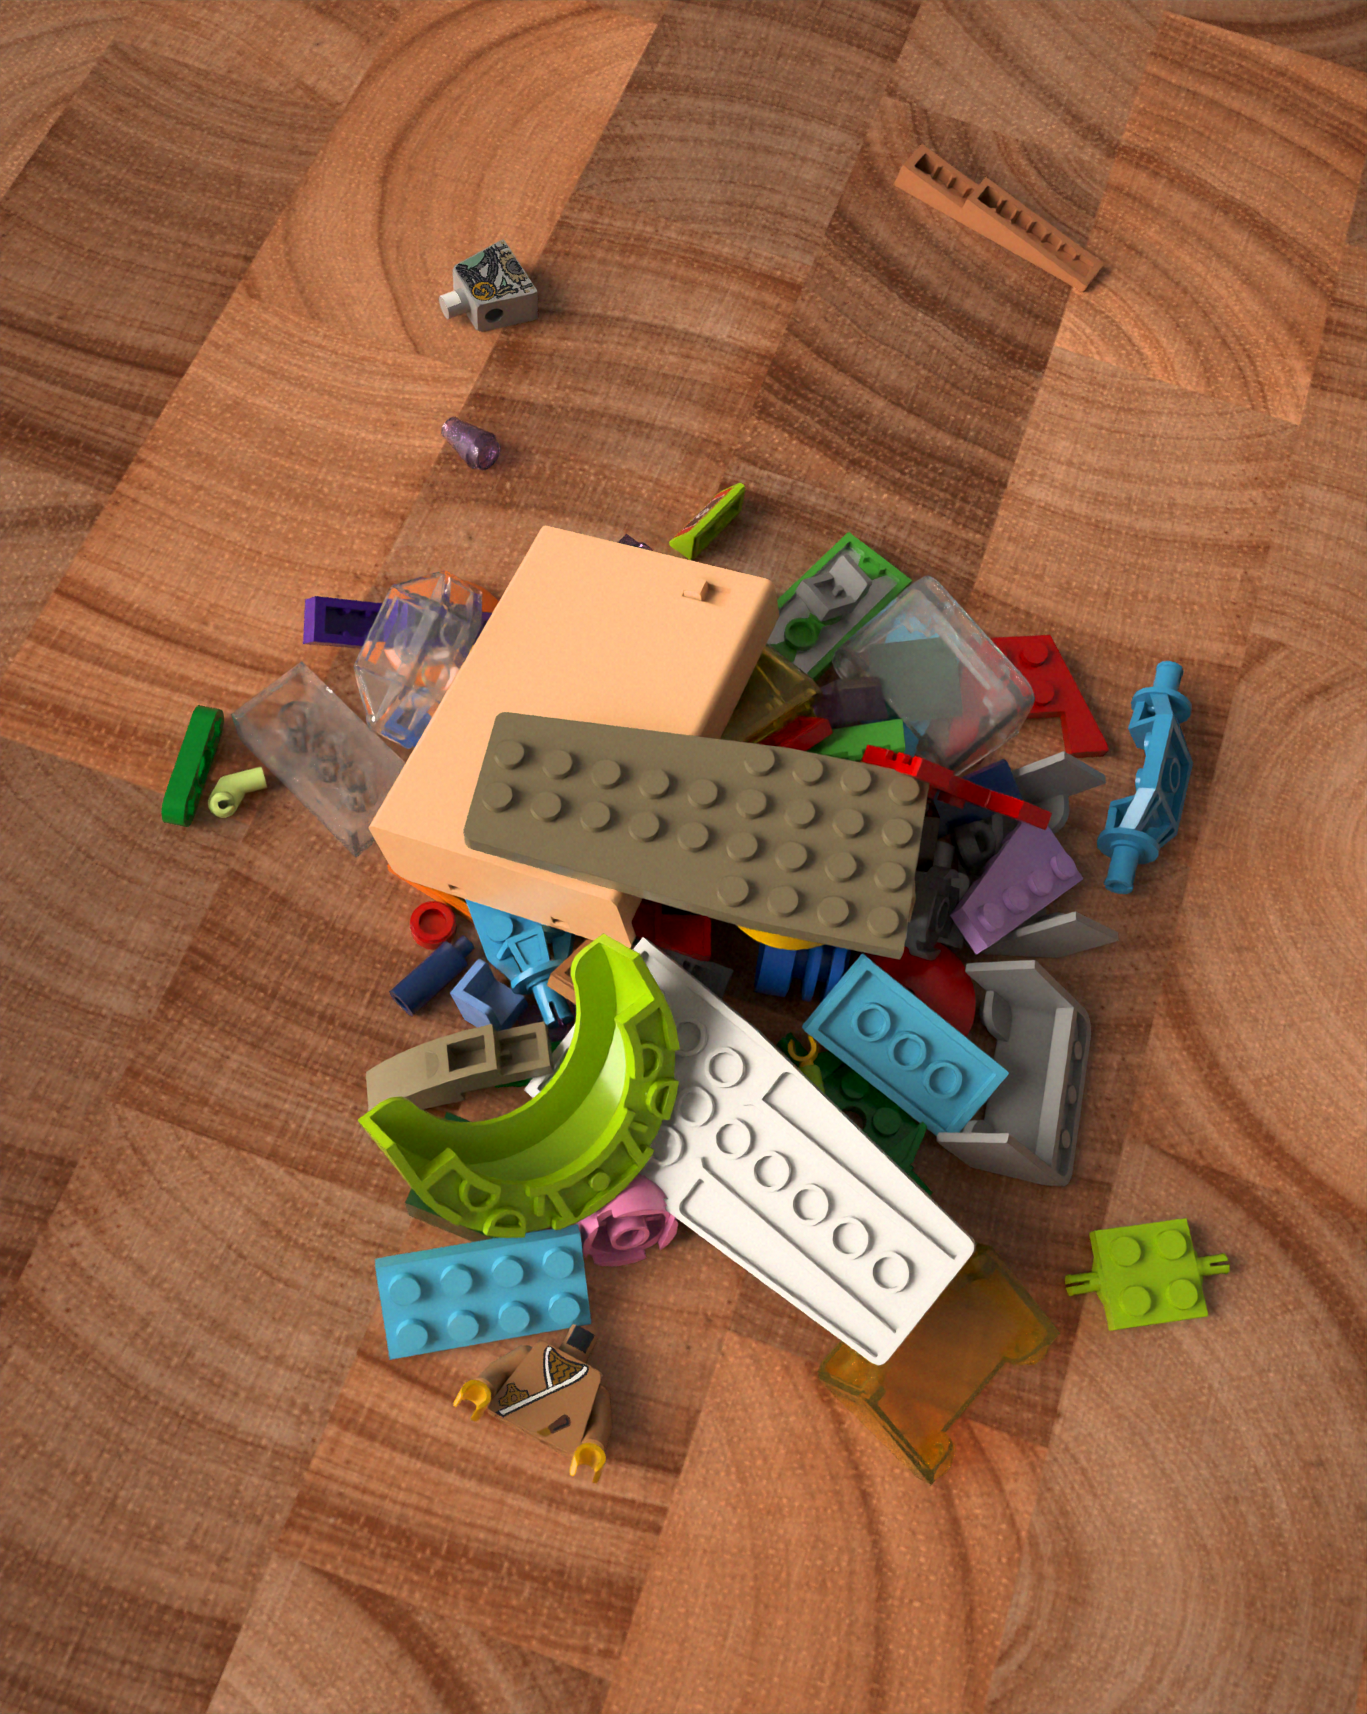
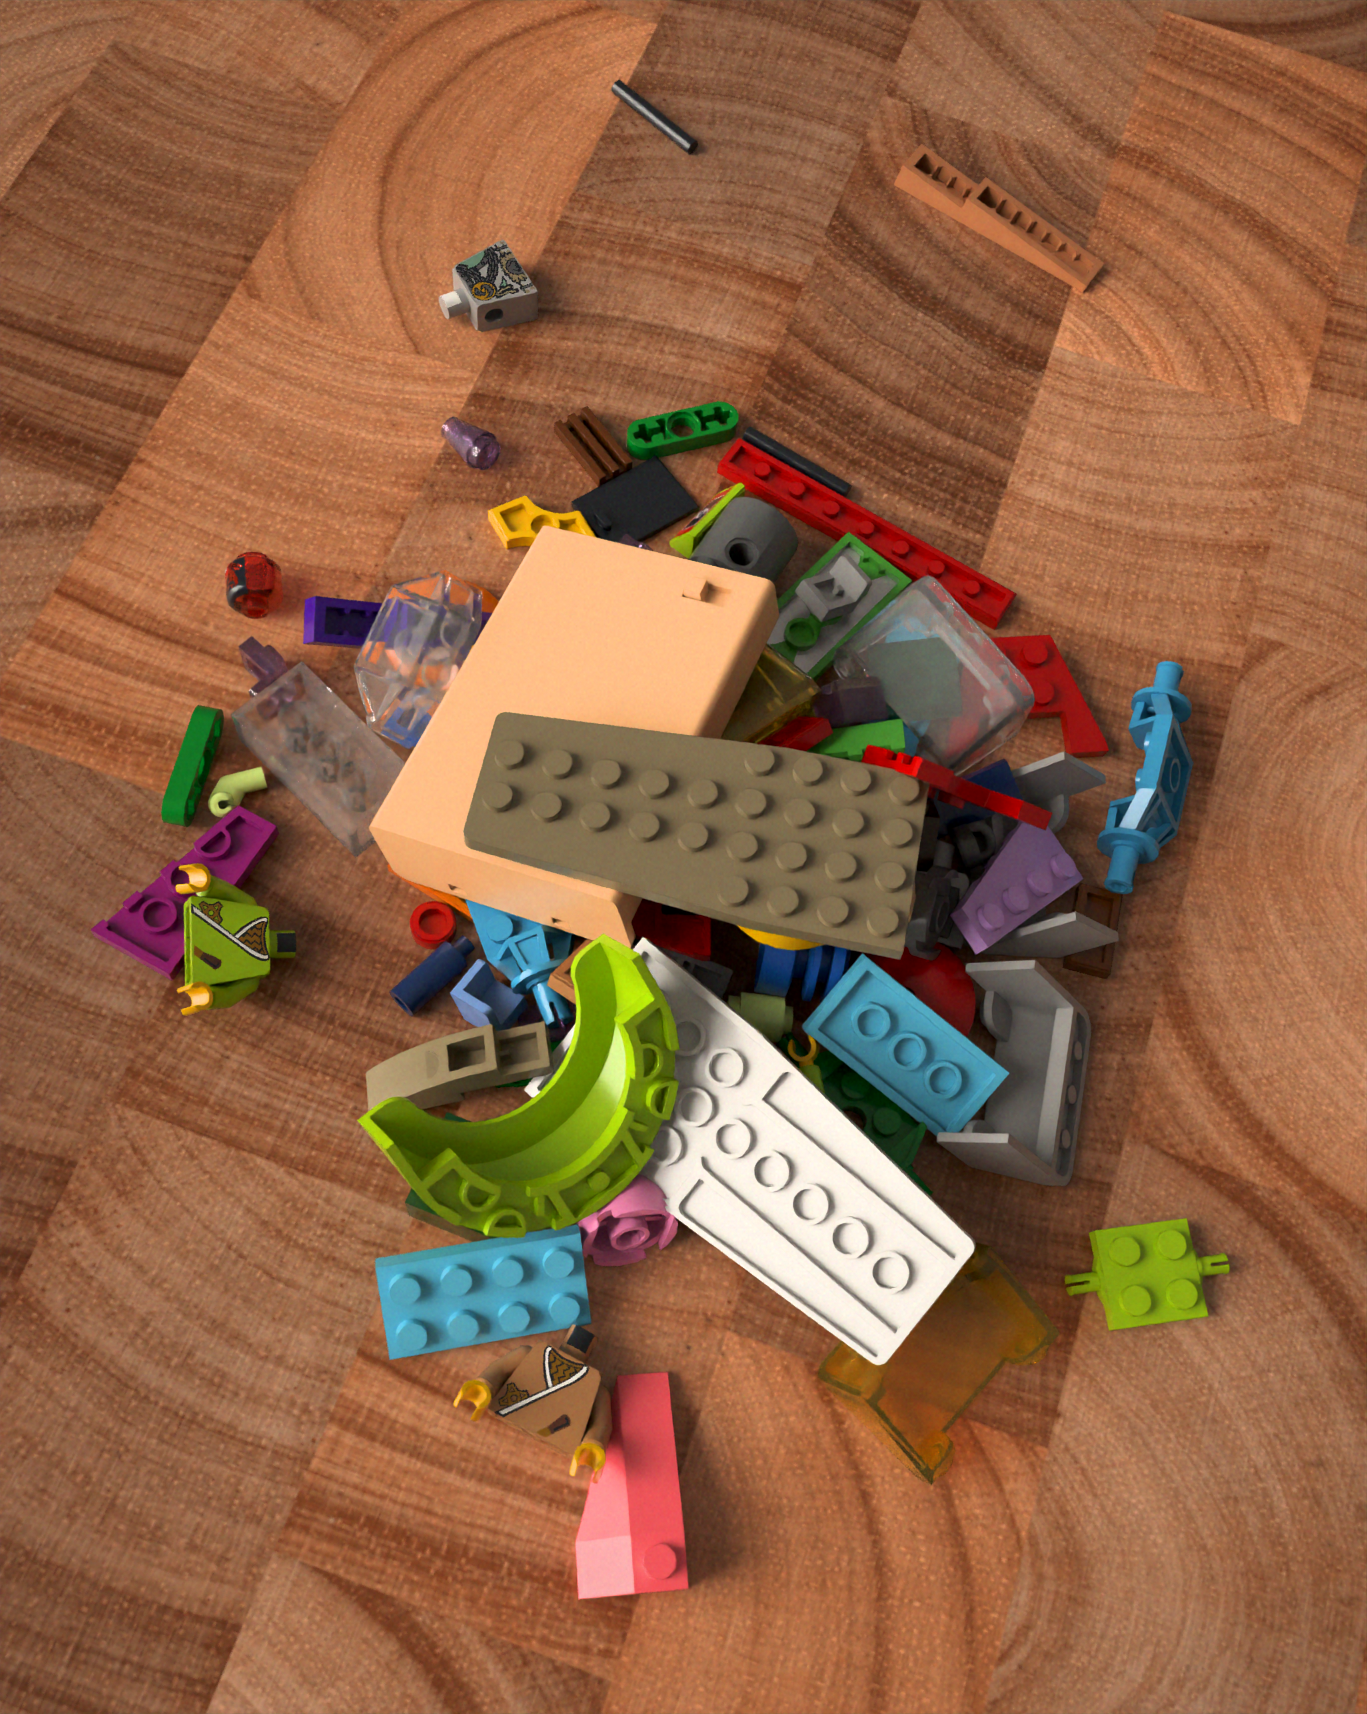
none -> magenta wing [90,805,279,981]
none -> lime torso [175,863,296,1016]
none -> clear red head [225,552,283,619]
none -> bracket [238,636,293,716]
none -> yellow tile [488,496,597,549]
none -> reddish brown tile [554,406,633,487]
none -> black container [571,456,700,547]
none -> coral wedge [575,1372,688,1599]
none -> black bar [611,80,698,154]
none -> green beam [626,402,739,461]
none -> dark grey cylinder [688,497,799,583]
none -> red tile [717,438,1017,630]
none -> yellowish green brick [727,992,793,1043]
none -> black bar [742,426,852,497]
none -> reddish brown tile [1063,883,1123,979]

